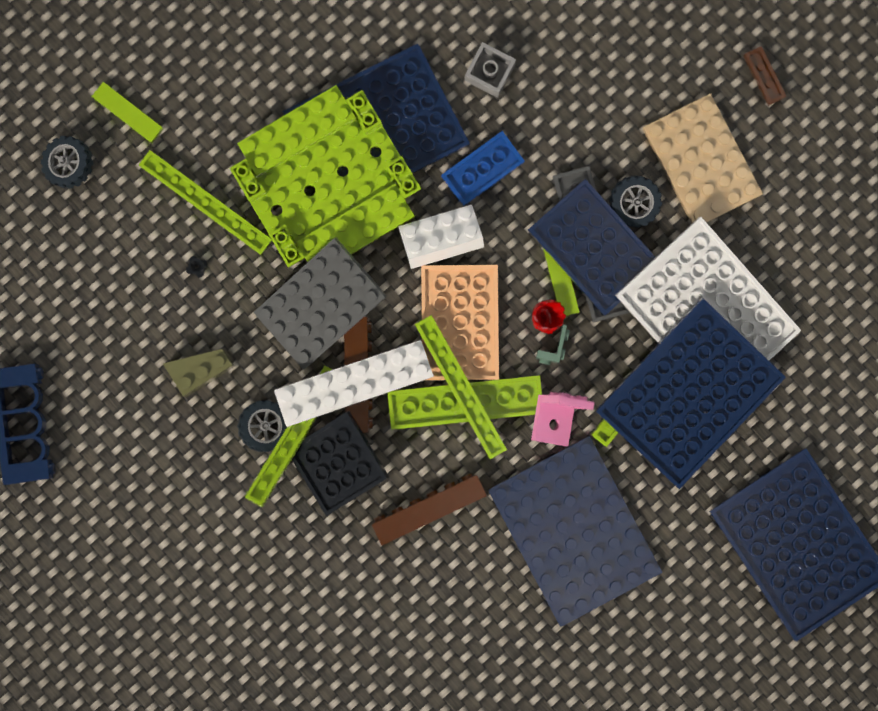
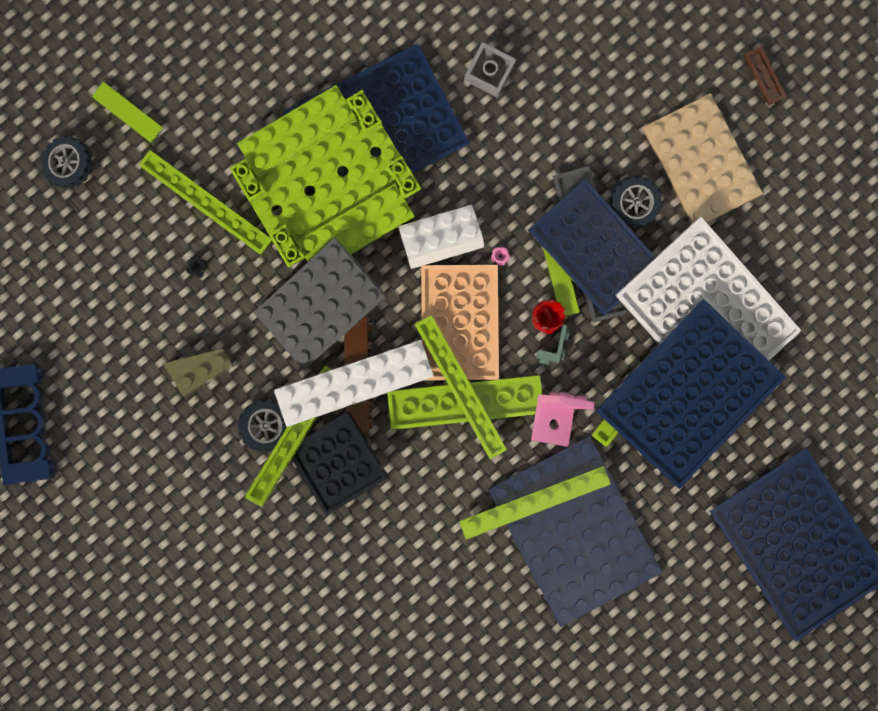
reddish brown brick [372,473,487,546] -> none
blue plate [441,131,525,207] -> none
none -> lime plate [459,466,611,539]
none -> bright pink plate [491,247,510,266]

